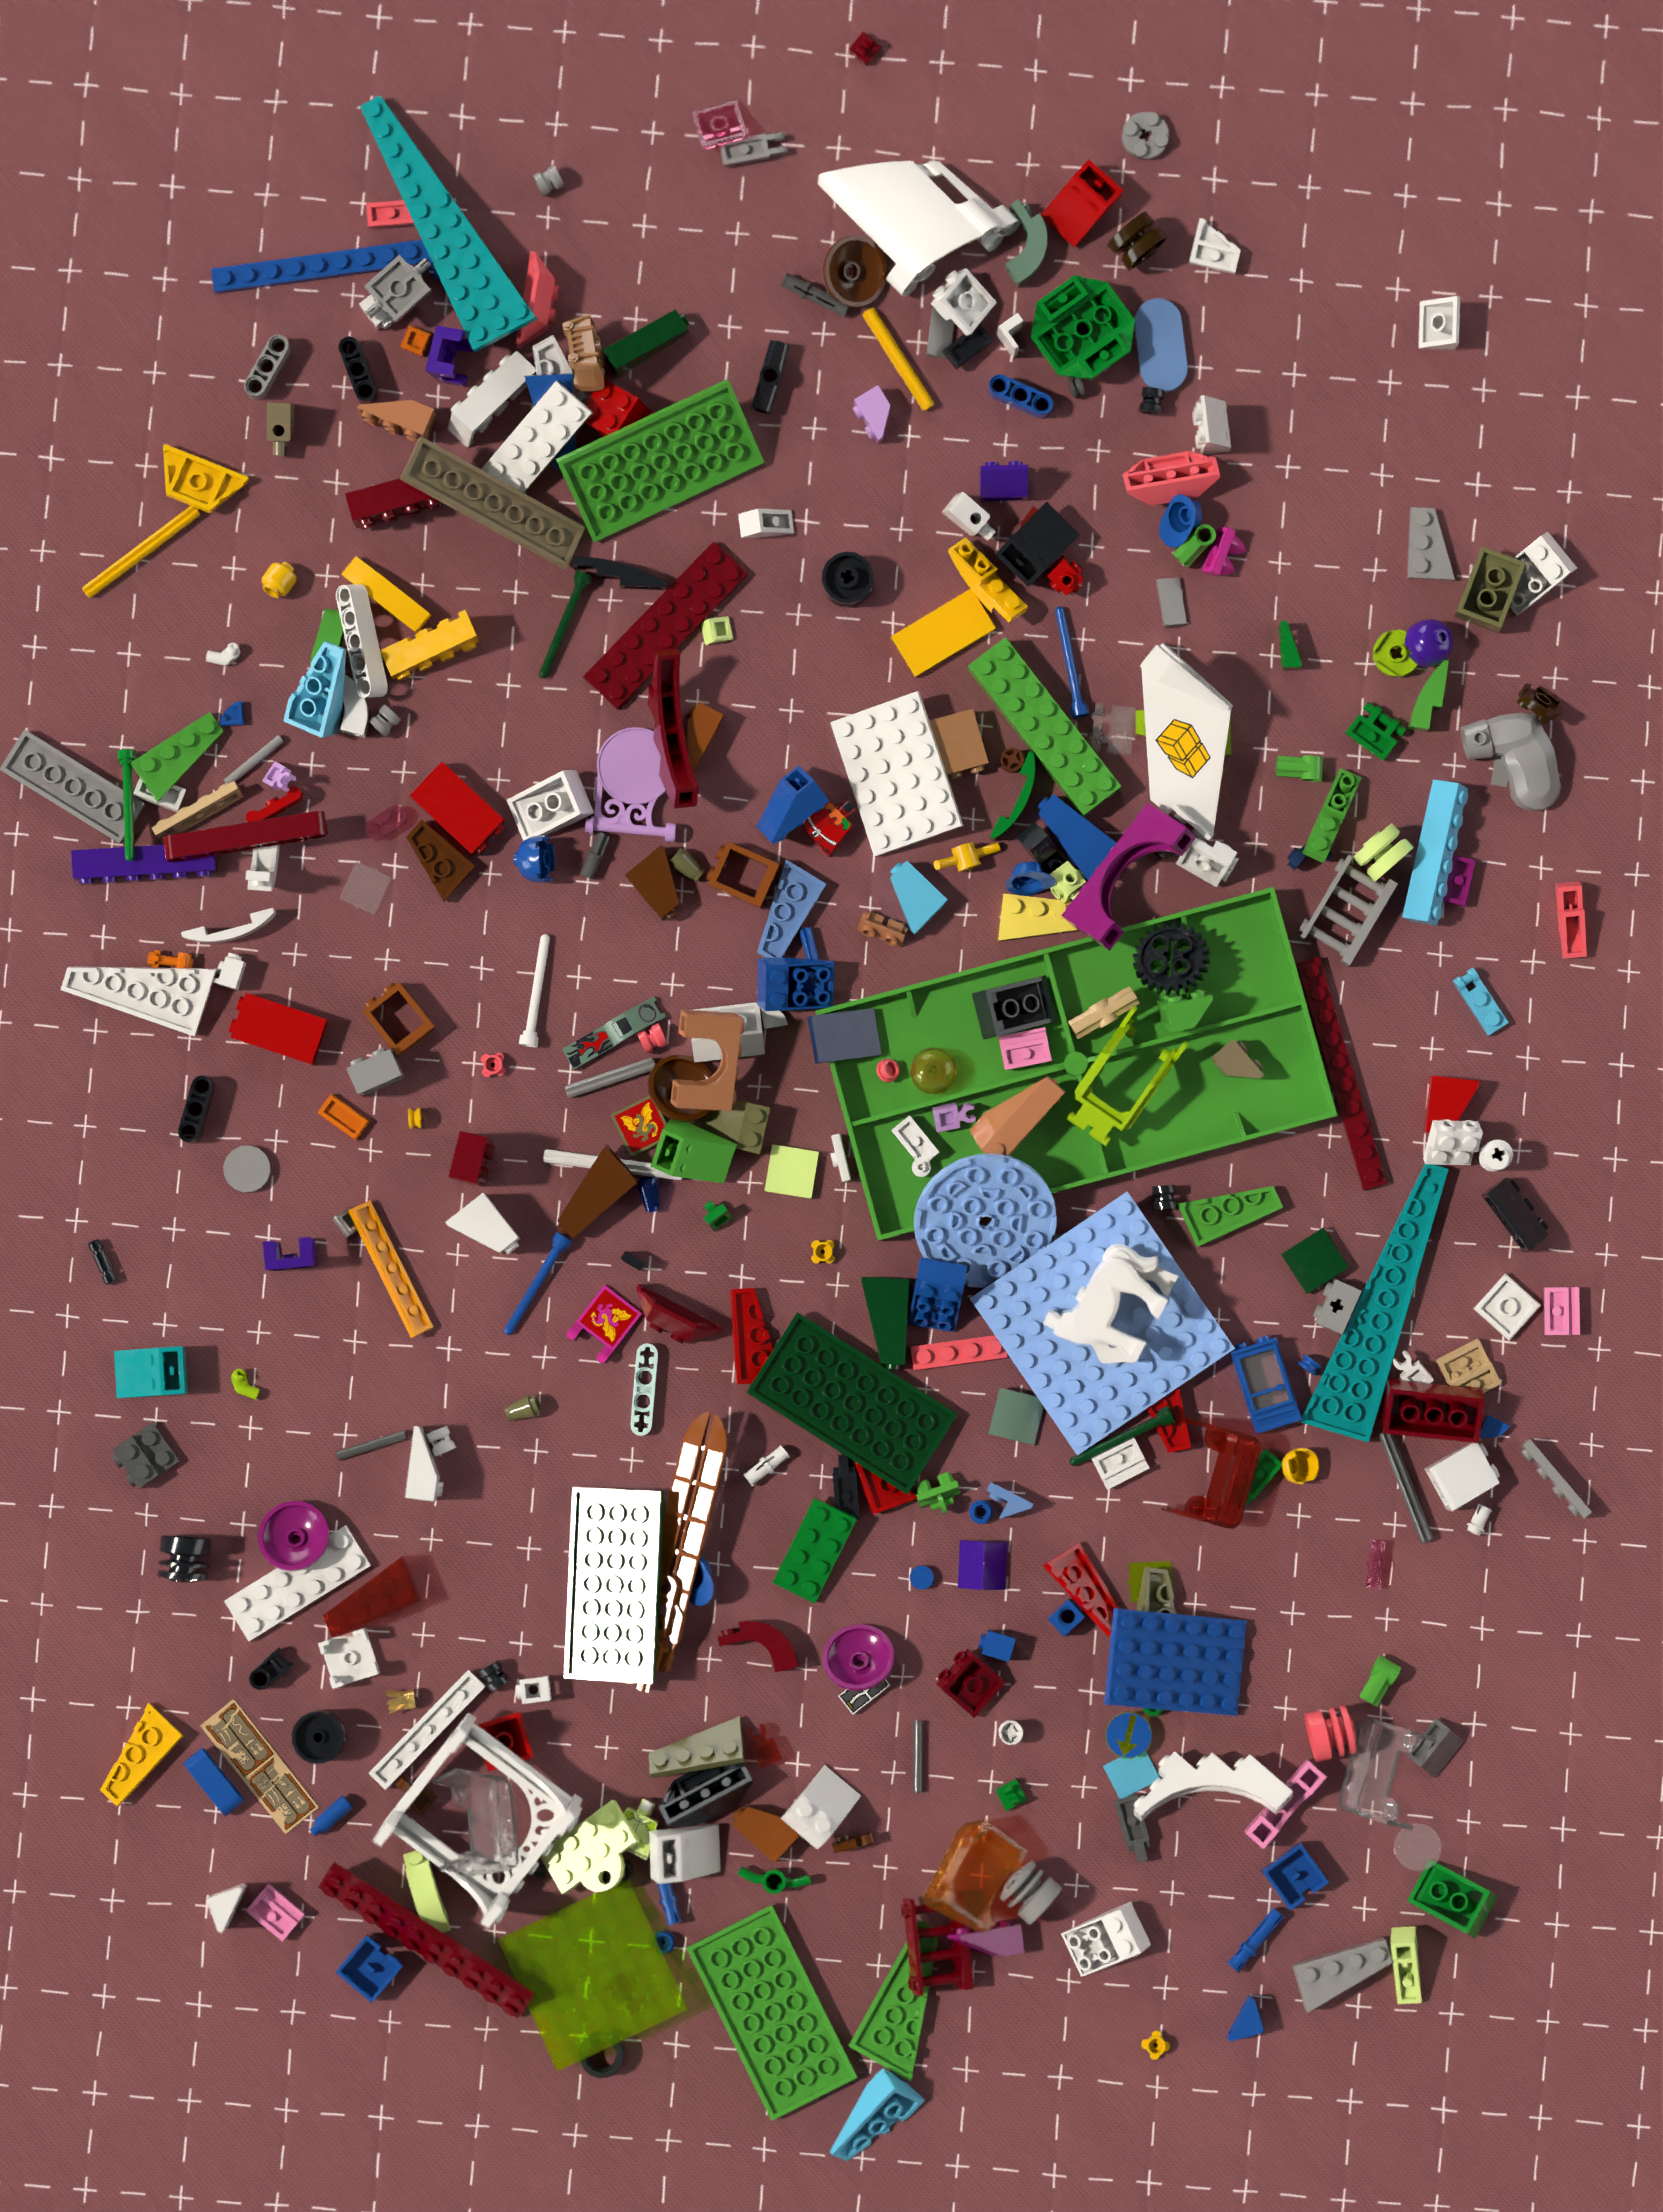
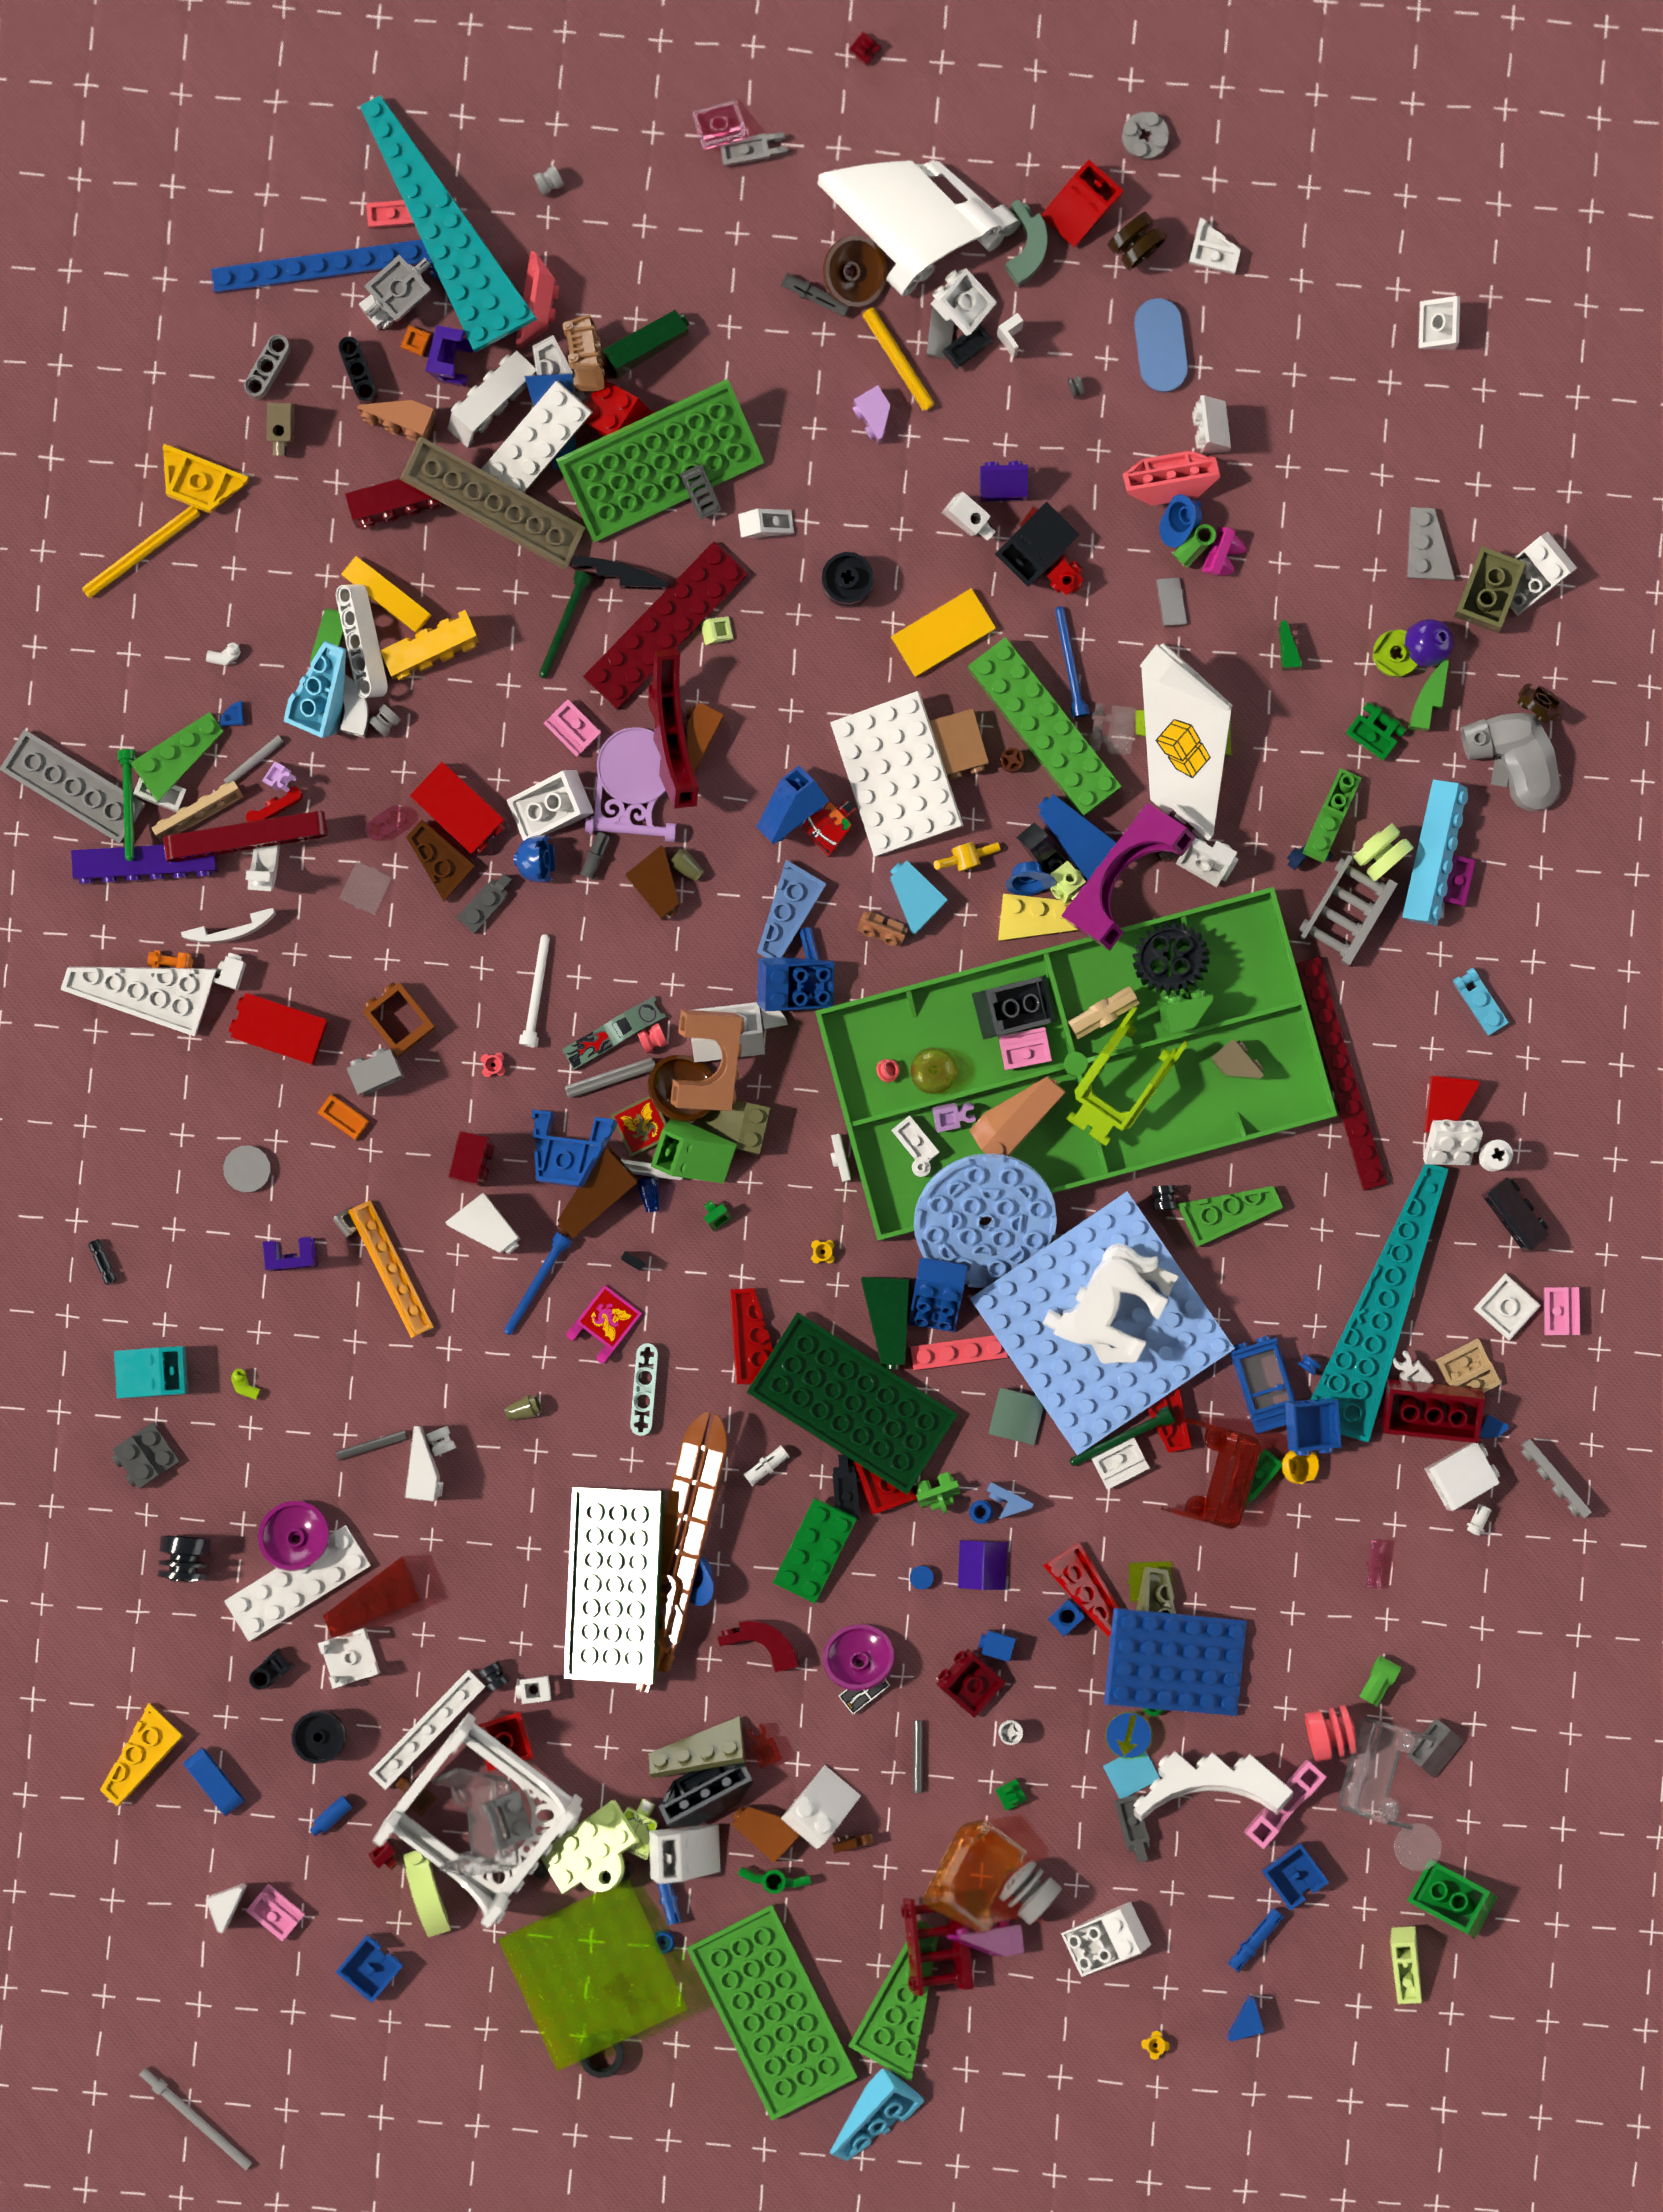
black beam [178,1075,215,1143] -> none
sticker [200,1699,319,1834] -> none
yellow head [261,562,297,598] -> none
dark red plate [319,1862,535,2018] -> none
pearl gold piece [385,1689,422,1715] -> none
yellow bush [408,1107,422,1129] -> none
dark red wedge [636,1284,723,1344] -> none
dark orange window [706,841,780,909] -> none
black piece [751,340,790,414] -> none
yellowish green tile [765,1144,819,1199] -> none
dark blue tile [807,1008,882,1064] -> none
yellow slope [948,537,1028,623] -> none
blue beam [988,374,1053,419] -> none
green slope [990,751,1035,841] -> none
green piece [1031,275,1135,380] -> none
black wheel [1138,387,1165,416] -> none
bright green piece [1276,756,1323,782] -> none
dark green slope [1281,1227,1349,1294] -> none
light grey wedge [1291,1937,1392,2013] -> none
light grey brick [1313,1279,1362,1335] -> none
dark grey axle [1379,1432,1433,1543] -> none
coral slope [1555,881,1587,959] -> none
none -> light grey bar [139,2068,252,2170]
none -> dark red tile [369,1839,398,1870]
none -> dark grey hinge [457,873,512,934]
none -> dark grey plate [481,1790,533,1851]
none -> blue wing [532,1109,618,1188]
none -> bright pink plate [544,699,601,757]
none -> dark grey slope [680,464,721,519]
none -> blue piece [1285,1398,1341,1455]

